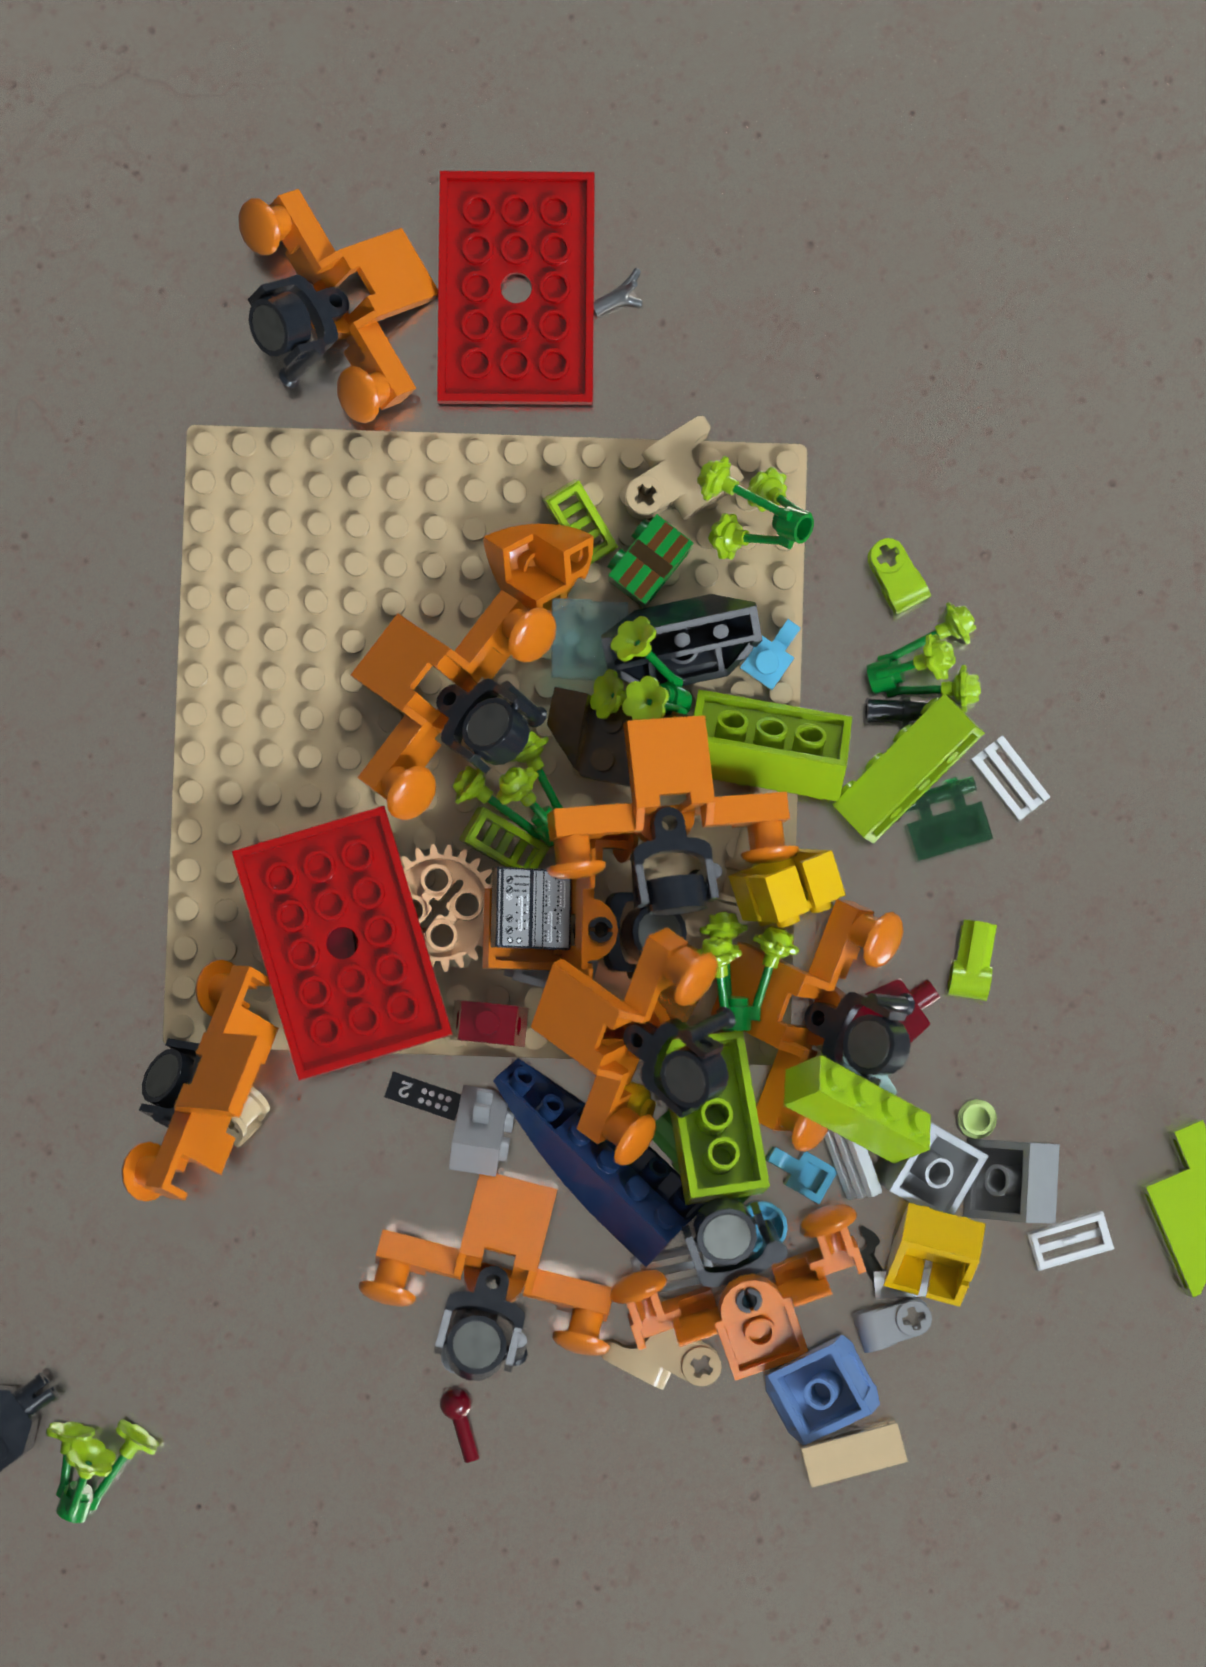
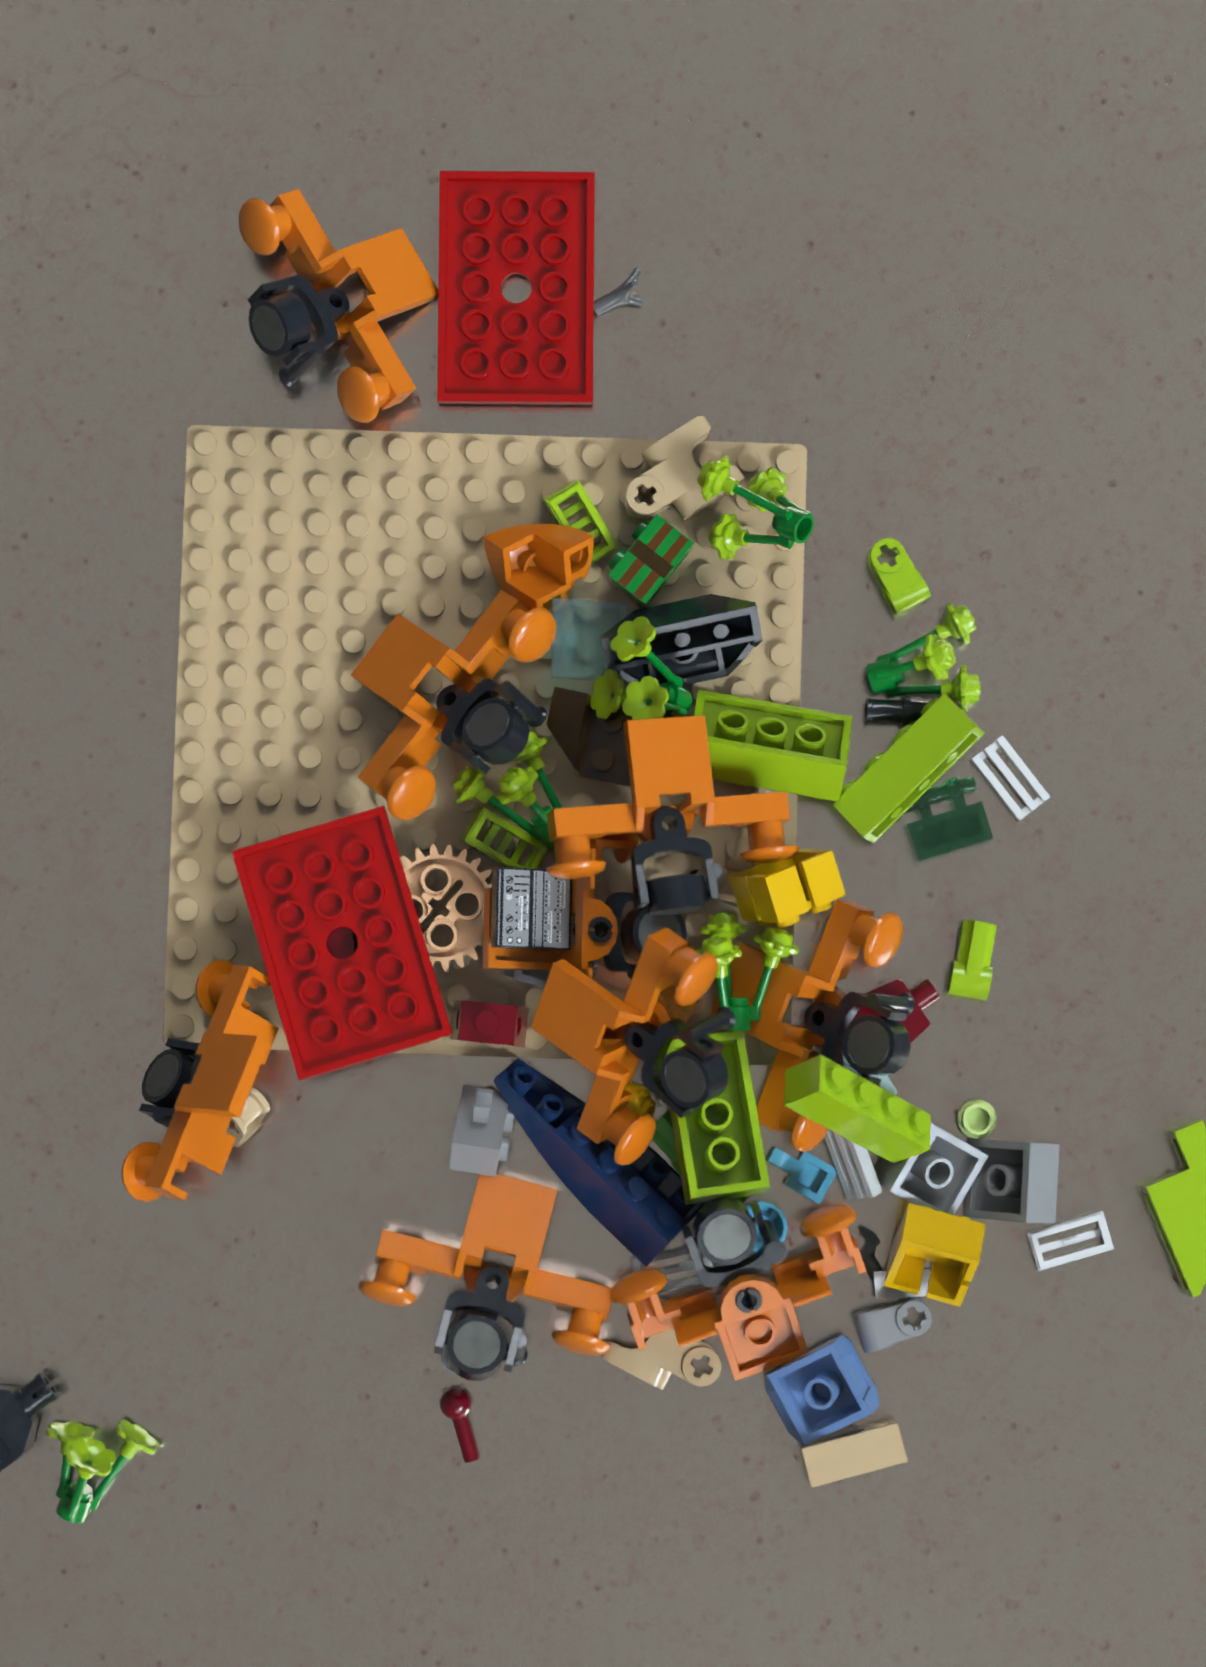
black sticker [384,1071,461,1121] -> none
medium azure plate [740,619,801,690] -> none

